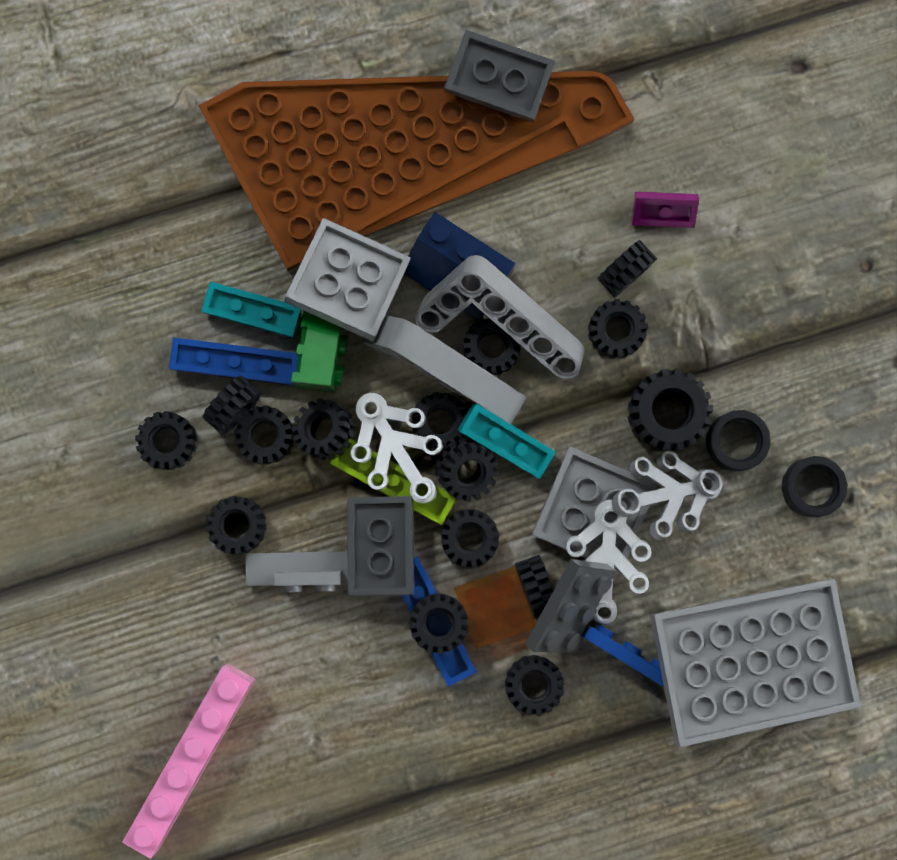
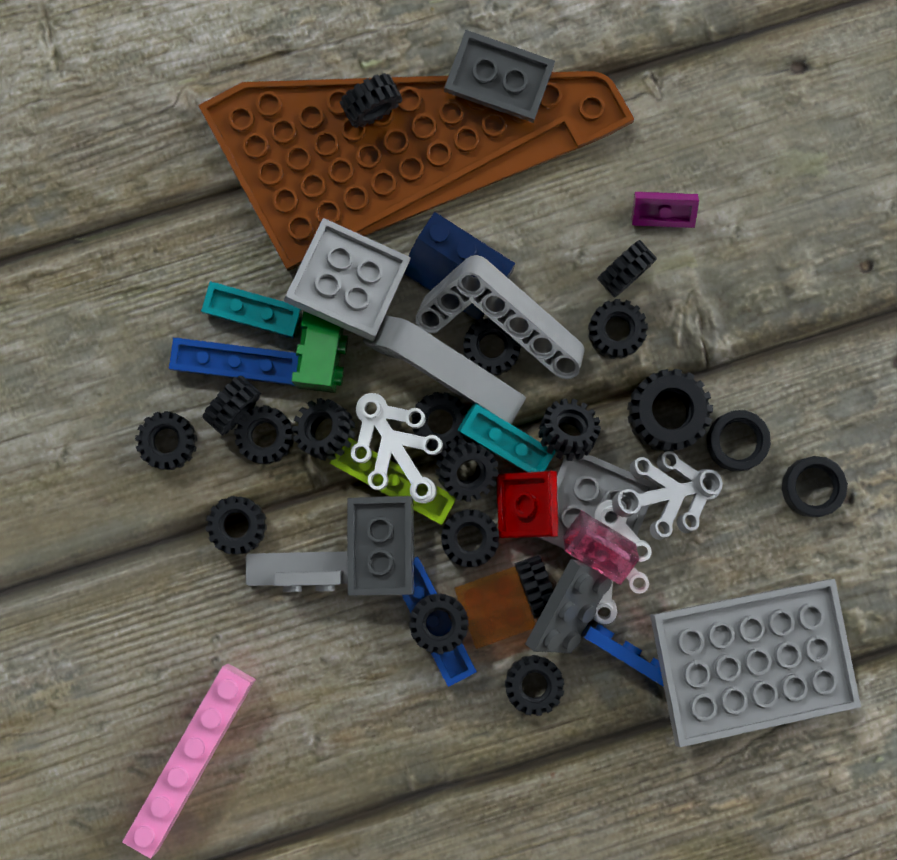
none -> black tyre [340,73,402,128]
none -> red plate [497,471,558,538]
none -> black tyre [538,399,601,461]
none -> clear pink brick [563,511,639,585]

